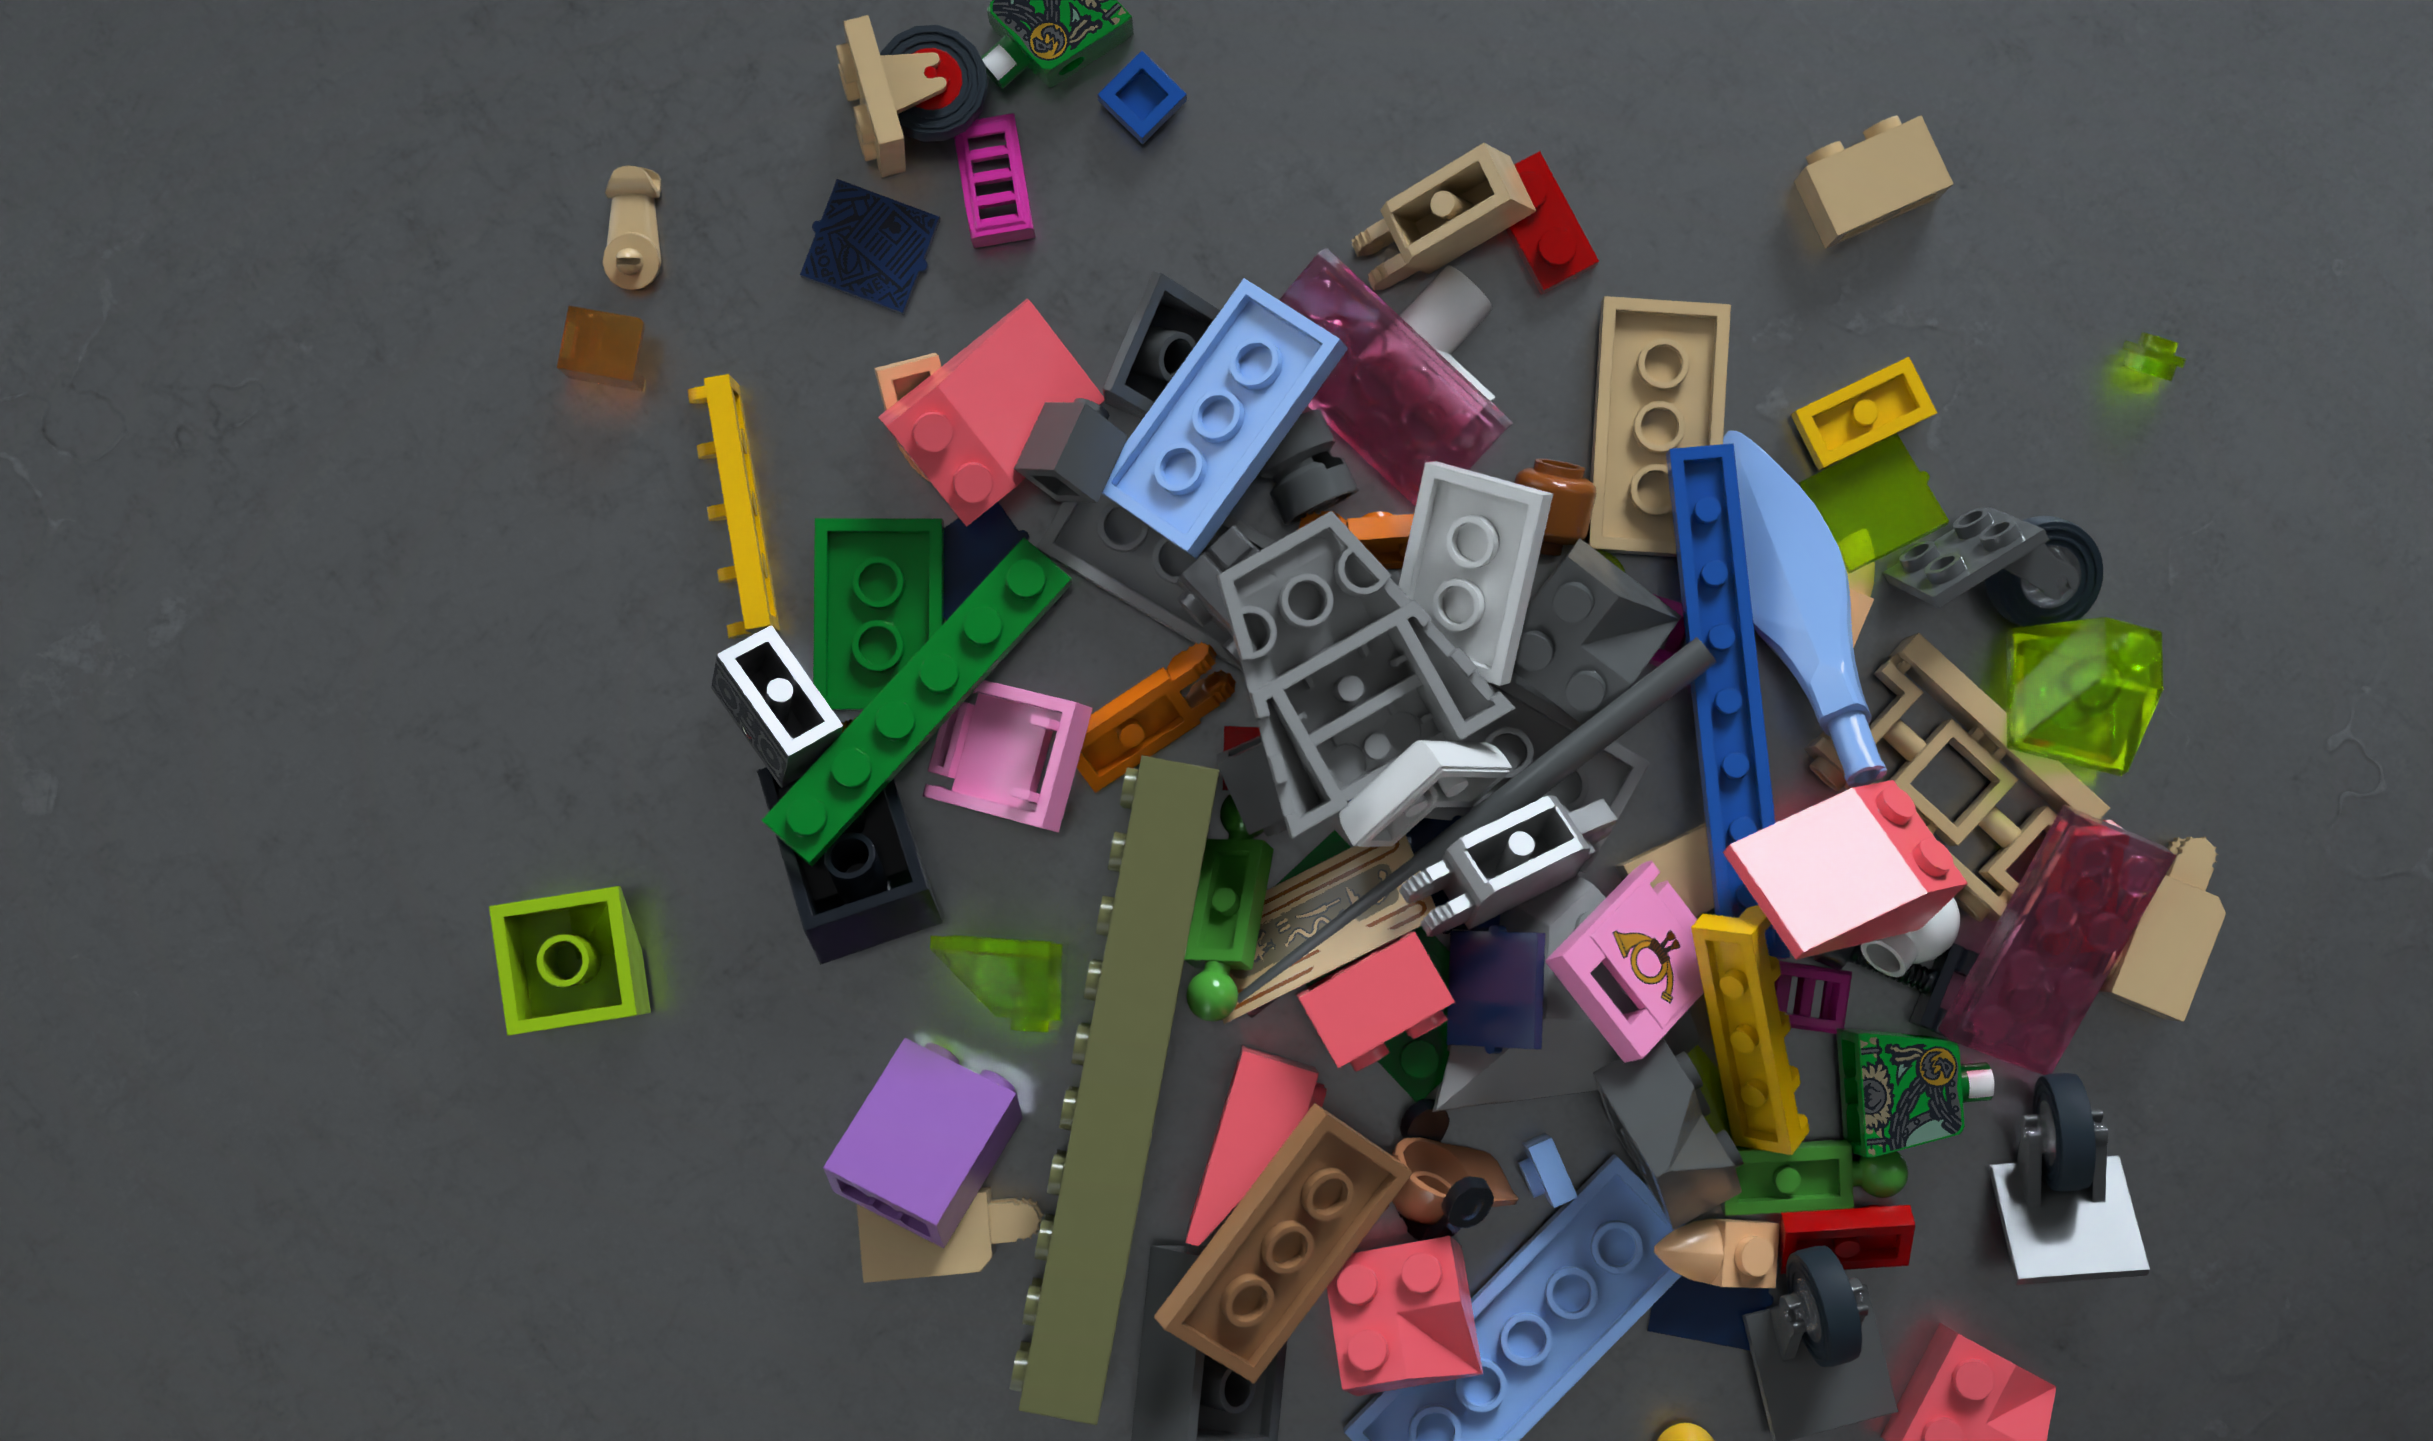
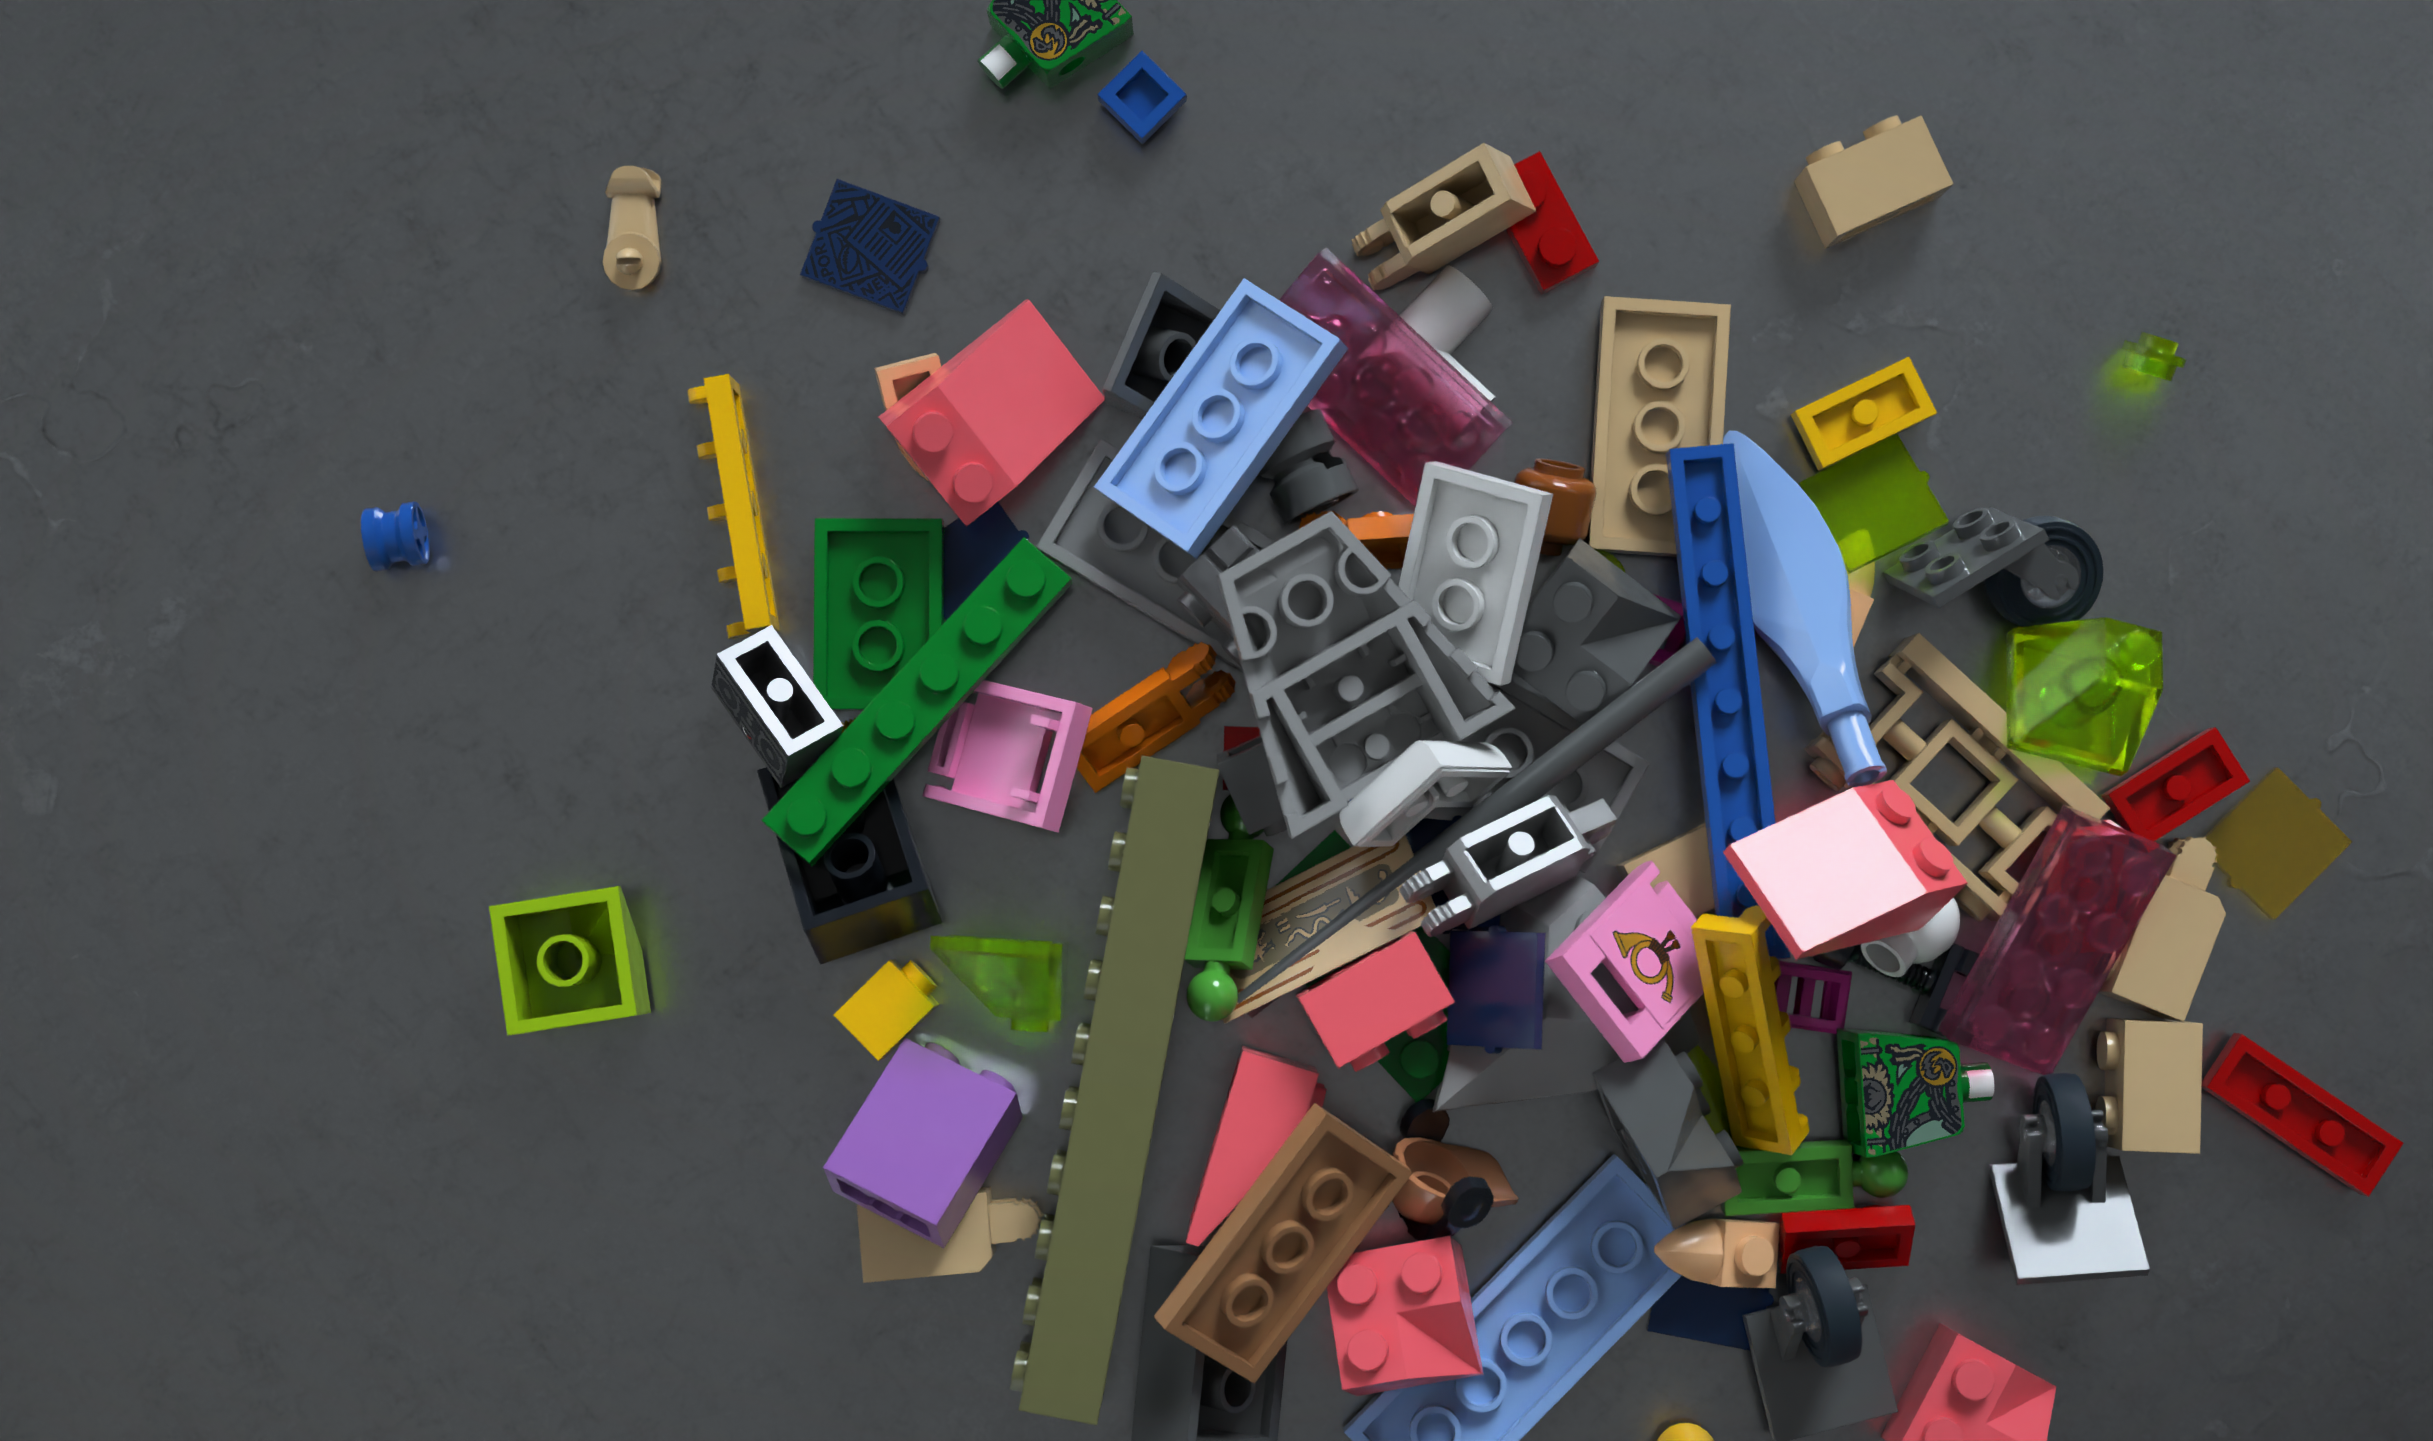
clear orange panel [557,306,645,391] -> none
plate [835,15,988,178] -> none
dark pink slope [954,113,1036,248] -> none
dark grey brick [1014,398,1128,503] -> none
light blue plate [1518,1133,1578,1208] -> none
none -> blue wheel [361,501,430,572]
none -> yellow brick [834,959,940,1061]
none -> tan brick [2095,1018,2203,1154]
none -> red plate [2101,727,2250,849]
none -> red plate [2202,1033,2404,1197]
none -> clear yellow piece [2204,767,2352,920]

